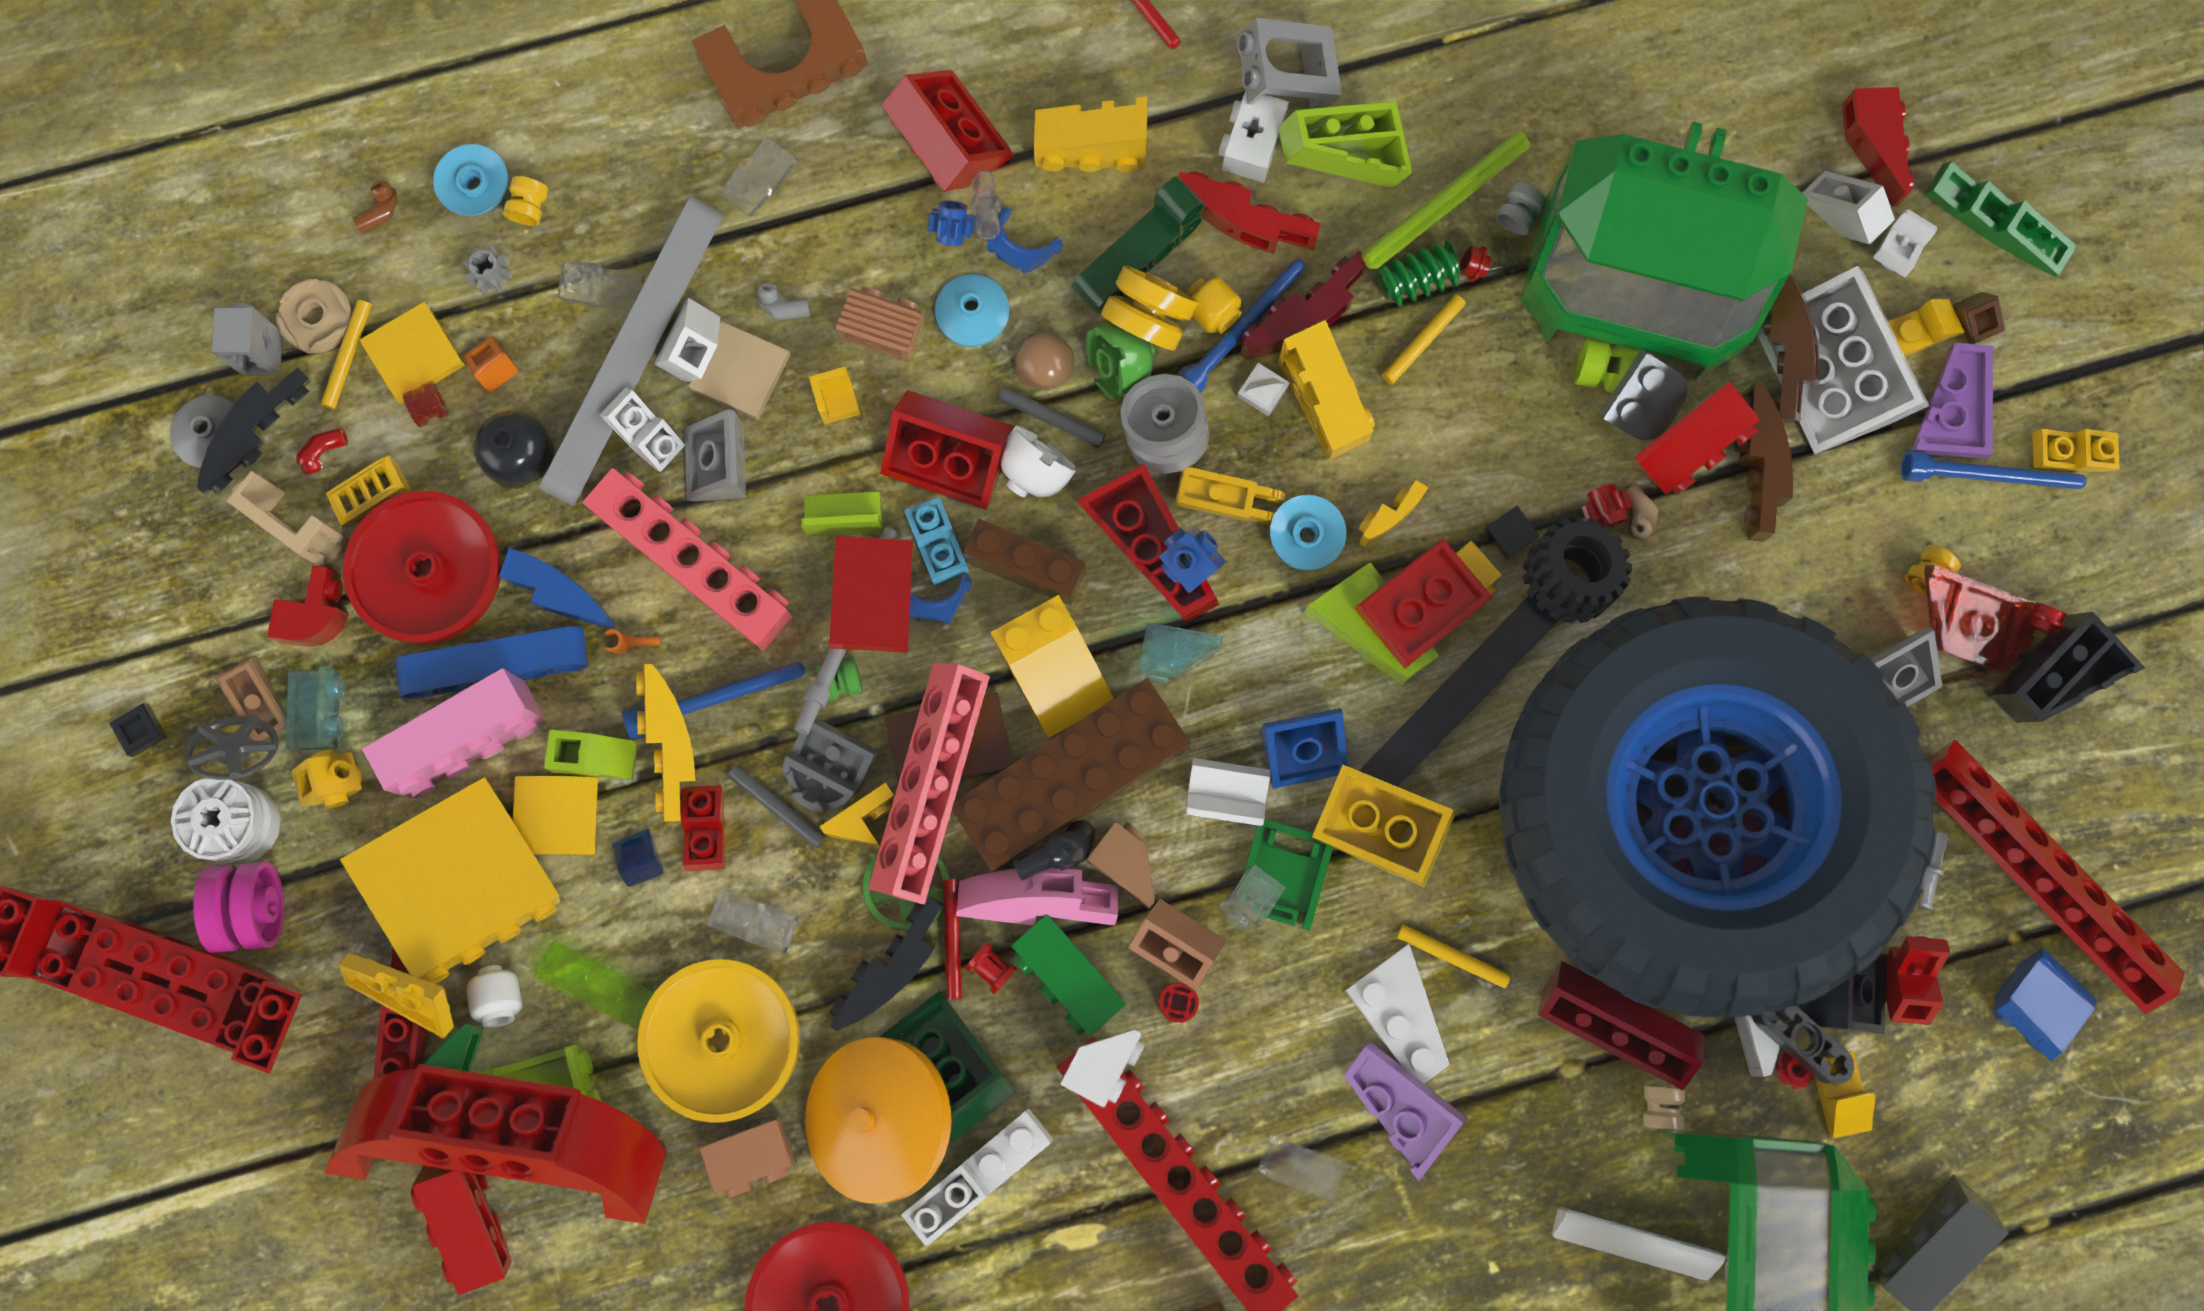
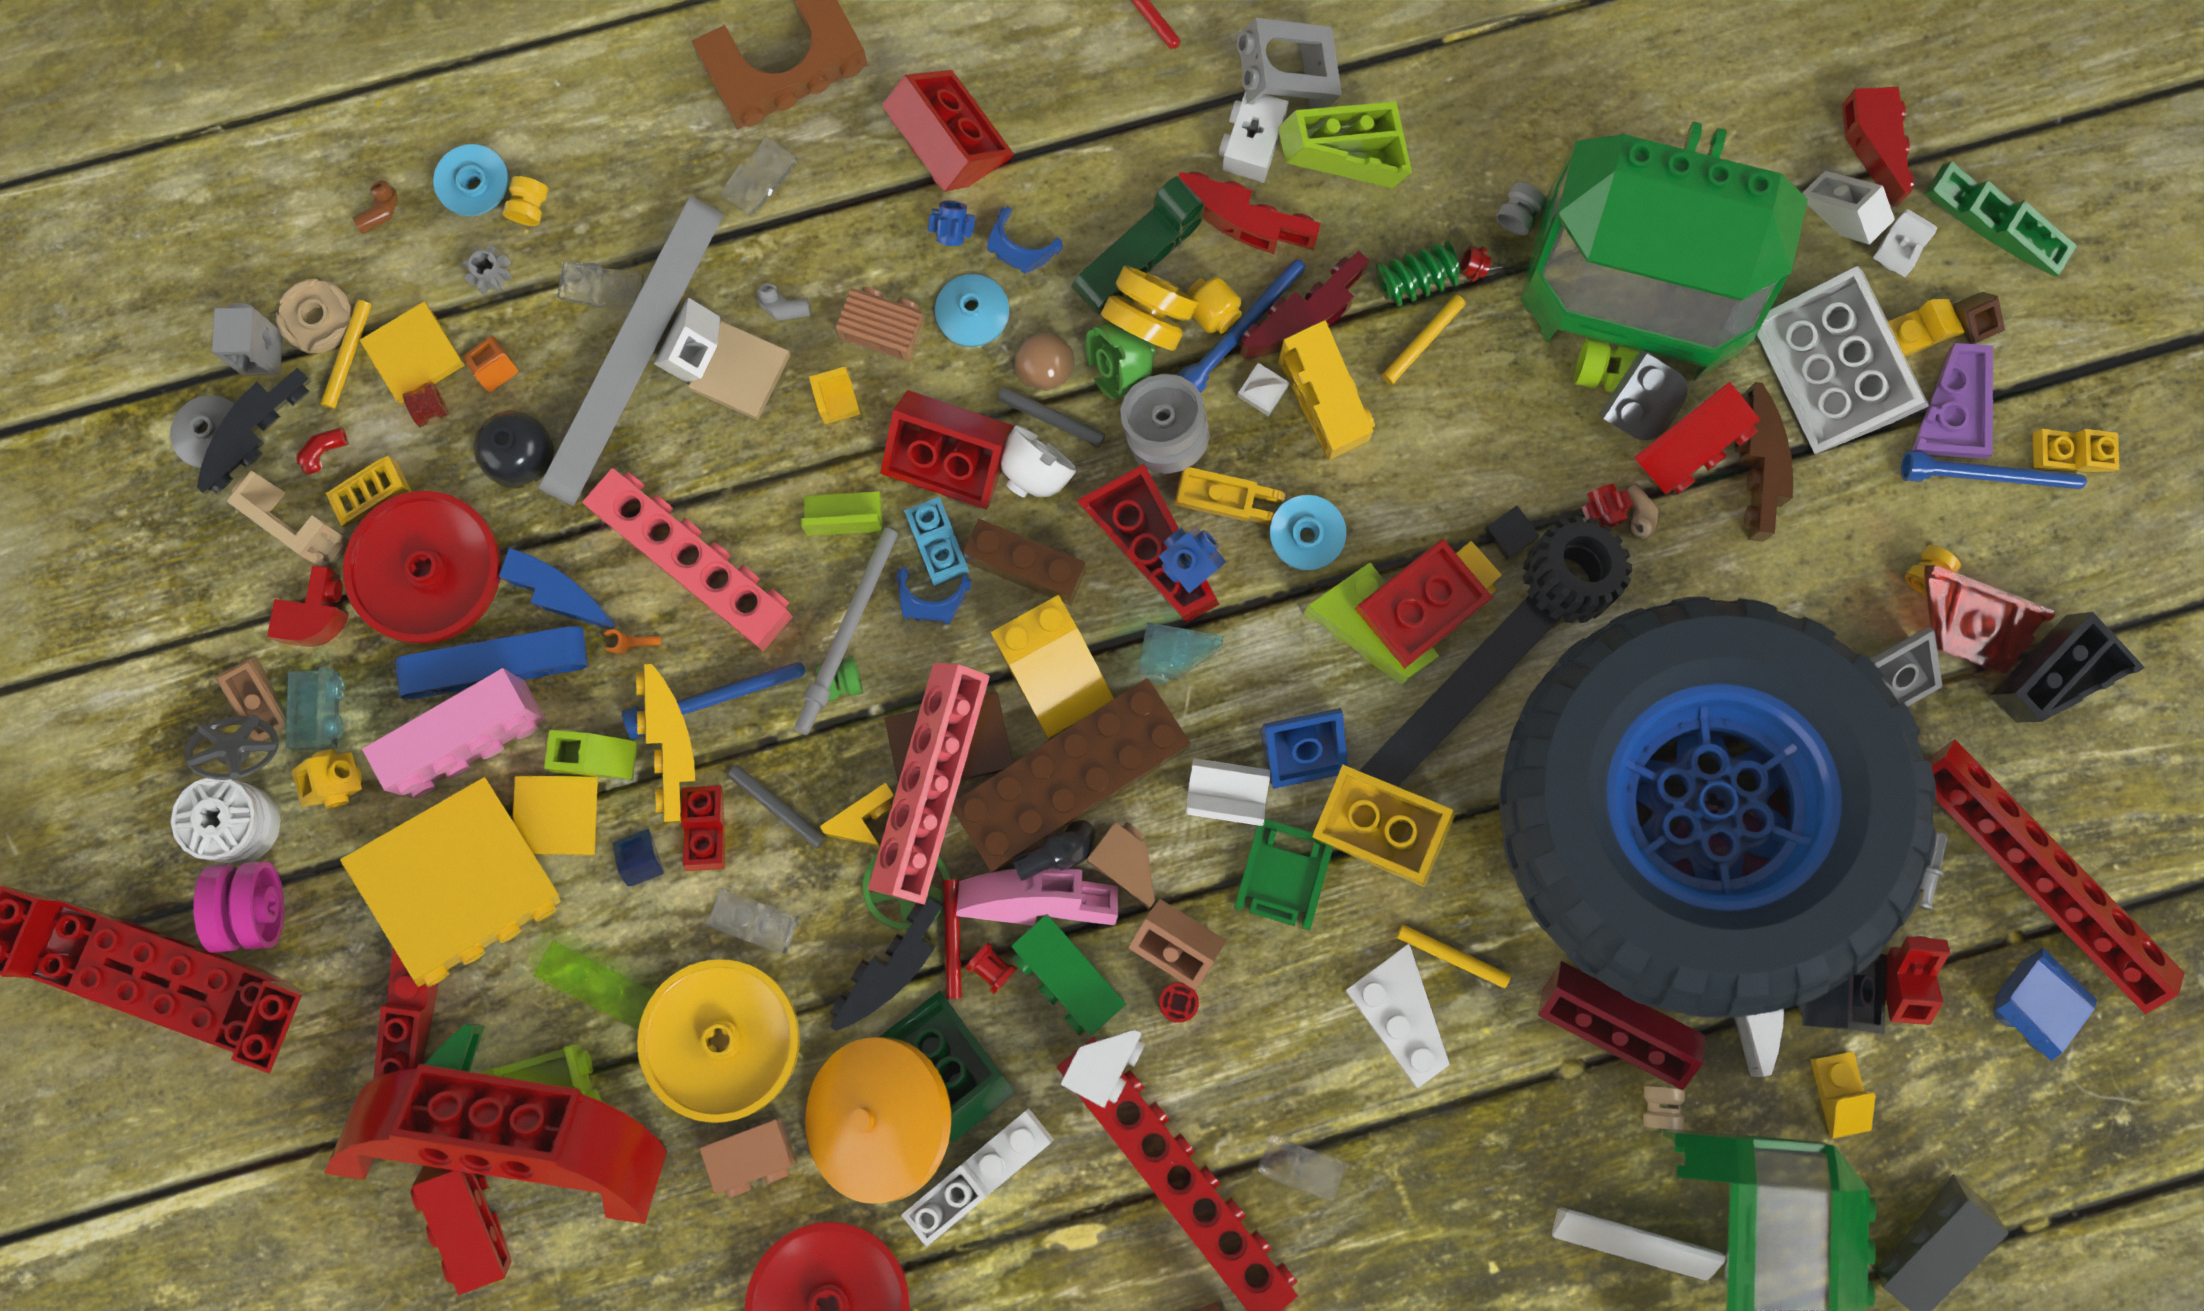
black tile [109,703,167,757] -> none
yellow wing [339,952,454,1039] -> none
white head [466,965,523,1028] -> none
white slope [600,388,685,472] -> none
light grey slope [684,409,746,502] -> none
dark grey slope [783,718,879,812] -> none
red tile [829,536,913,653] -> none
clear pin [971,171,1001,240] -> none
yellow wedge [1034,96,1147,173] -> none
clear bracket [1218,864,1286,930] -> none
medium lavender wing [1344,1042,1467,1182] -> none
yellow slope [1358,480,1429,547] -> none
lime axle [1361,132,1530,269] -> none
black beam [1751,1005,1854,1084] -> none
reddish brown slope [1764,273,1820,422] -> none
red plate [1776,1050,1815,1089] -> none
red plate [2026,602,2067,634] -> none

